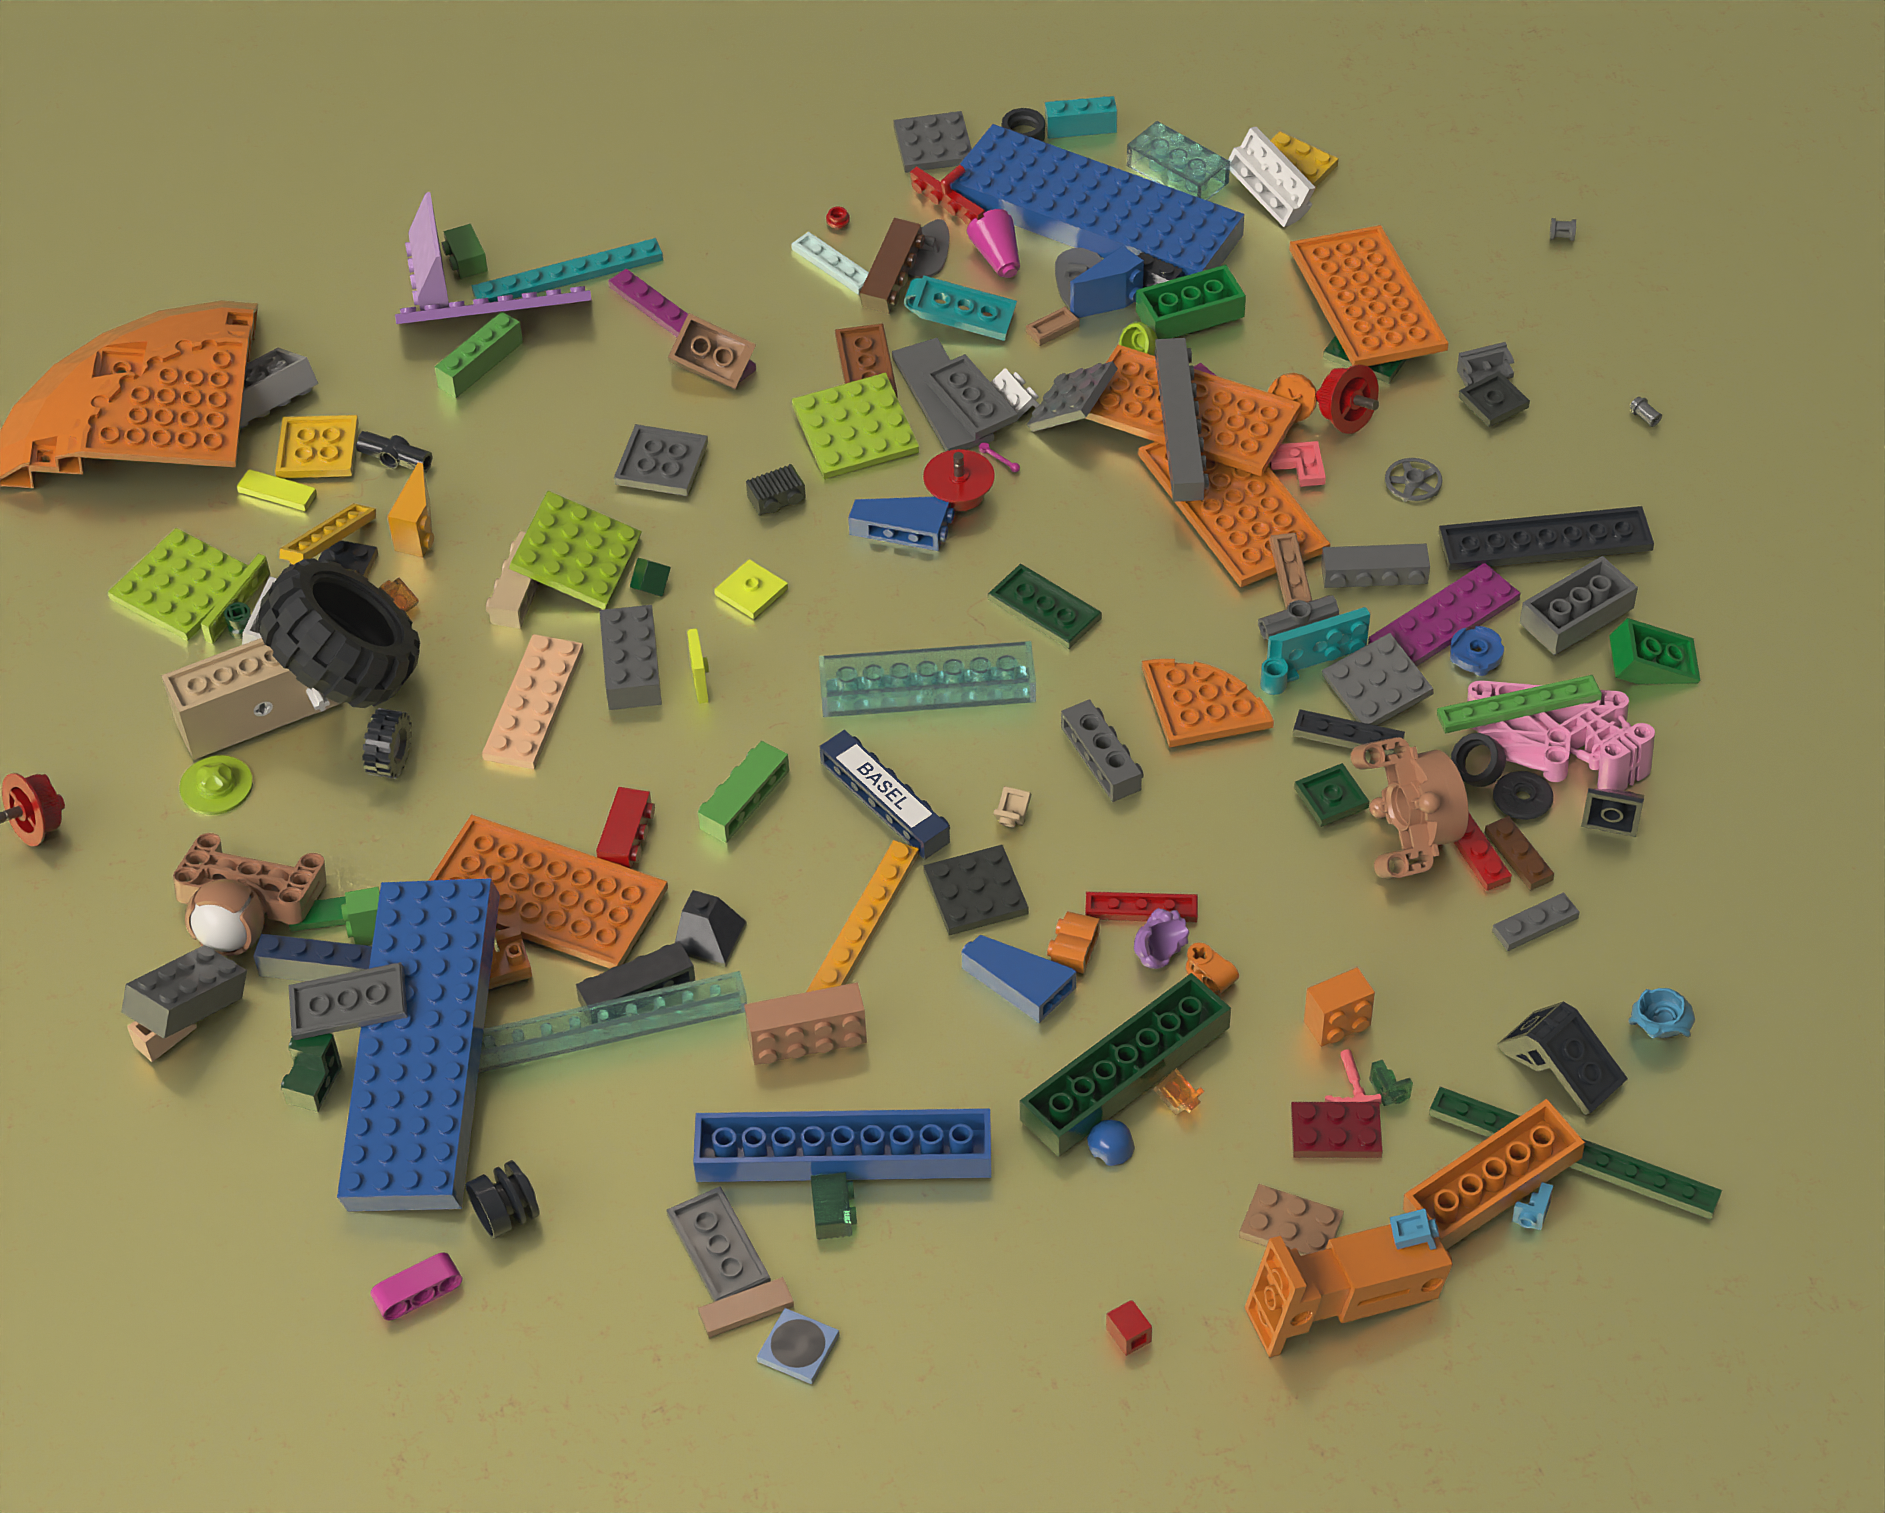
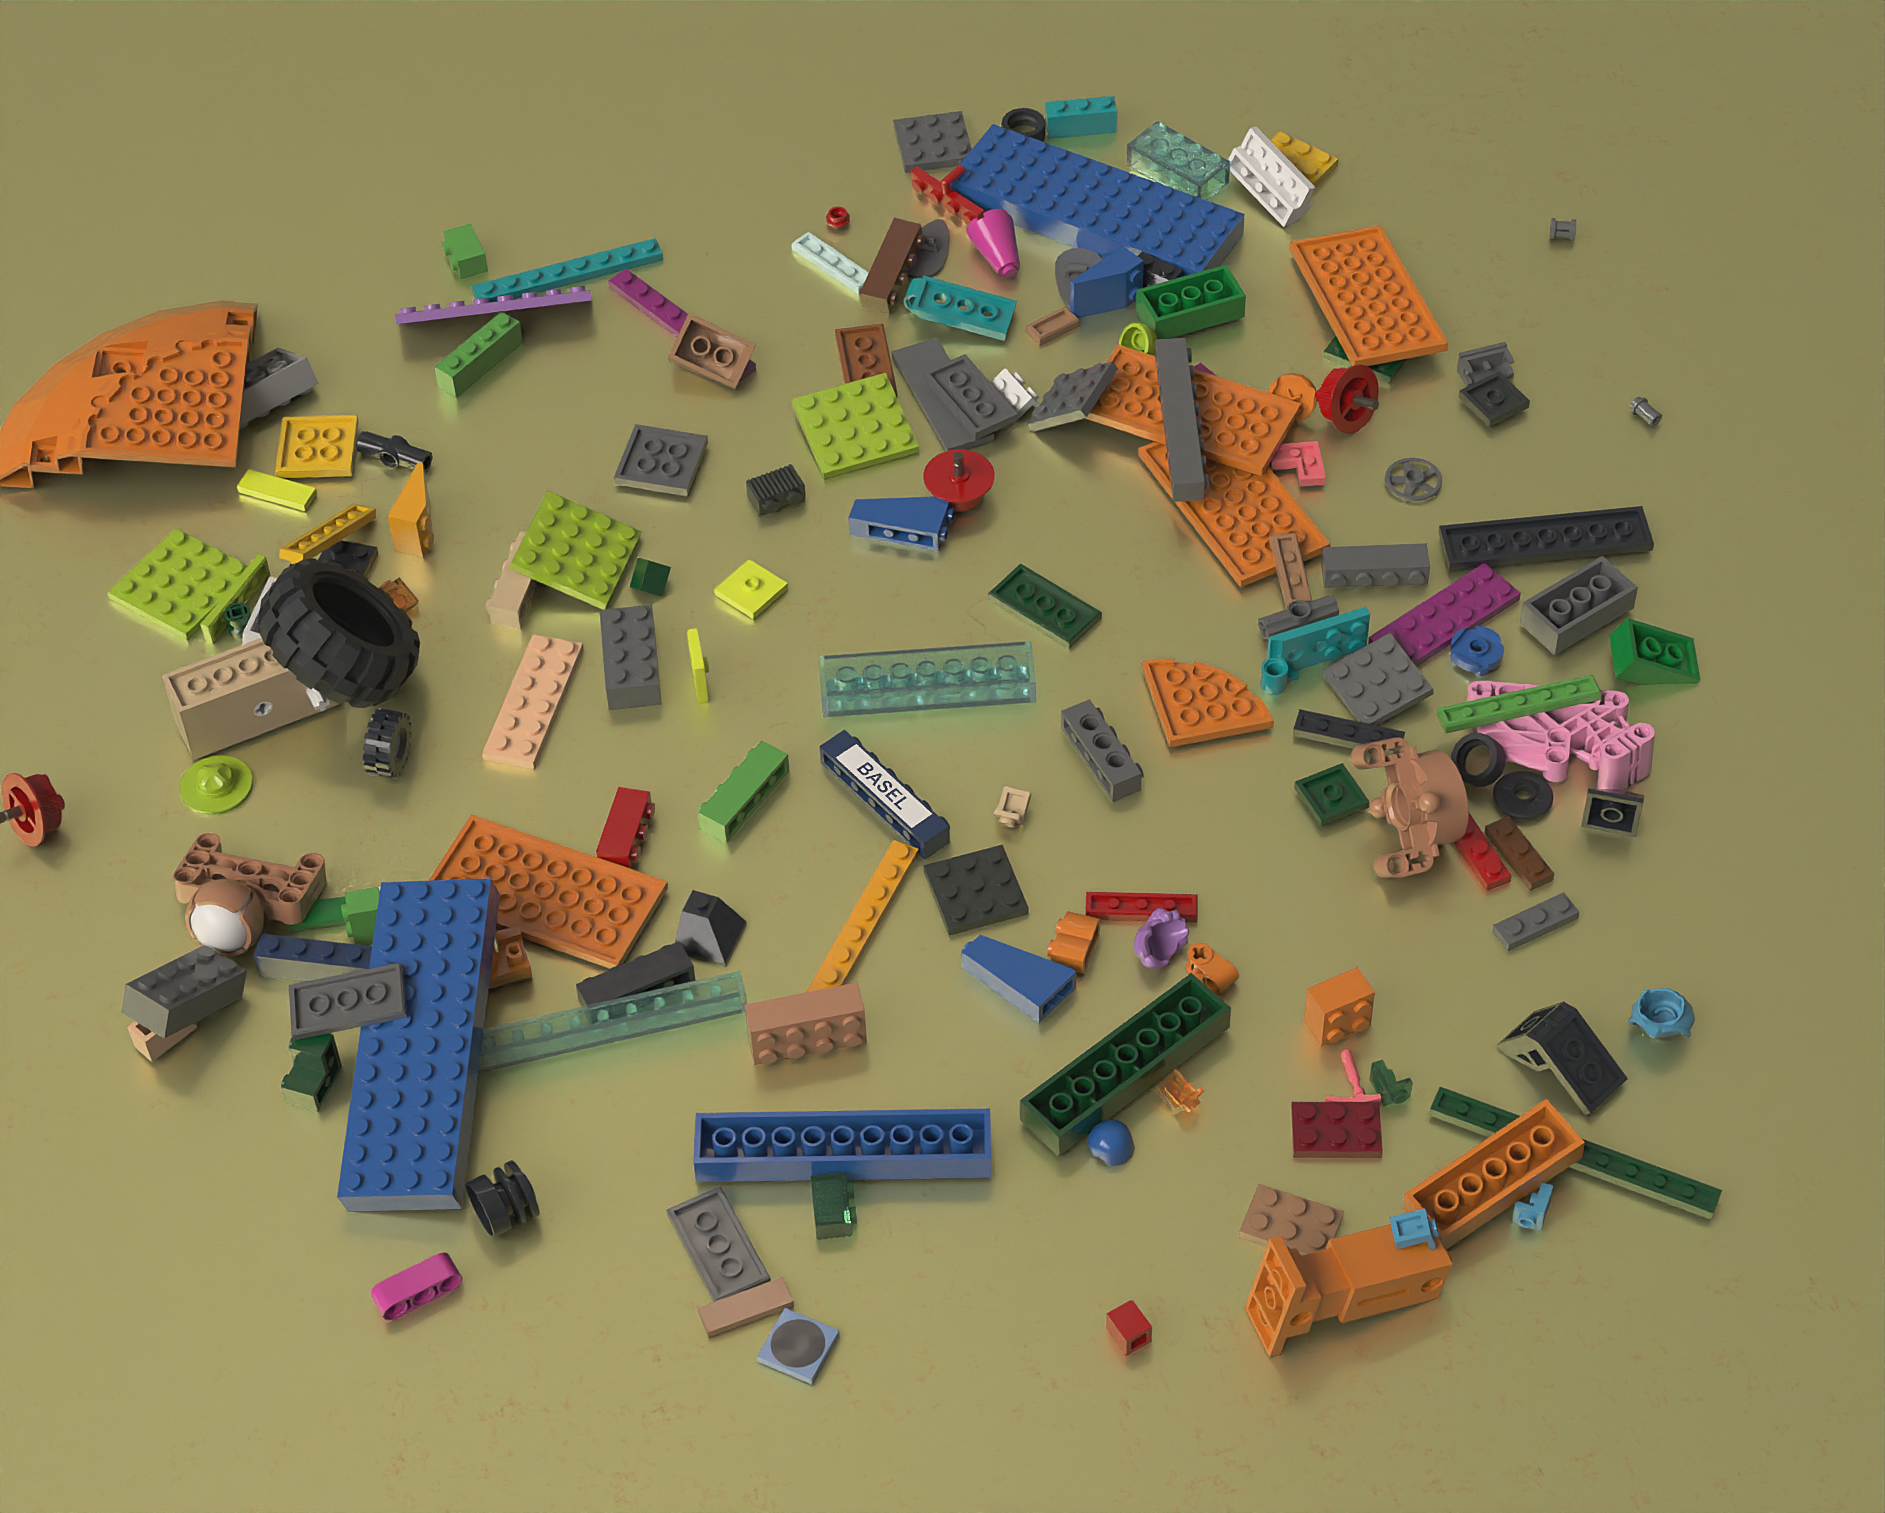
lavender slope [405,192,449,311] -> none
dark pink hinge [979,443,1020,473] -> none

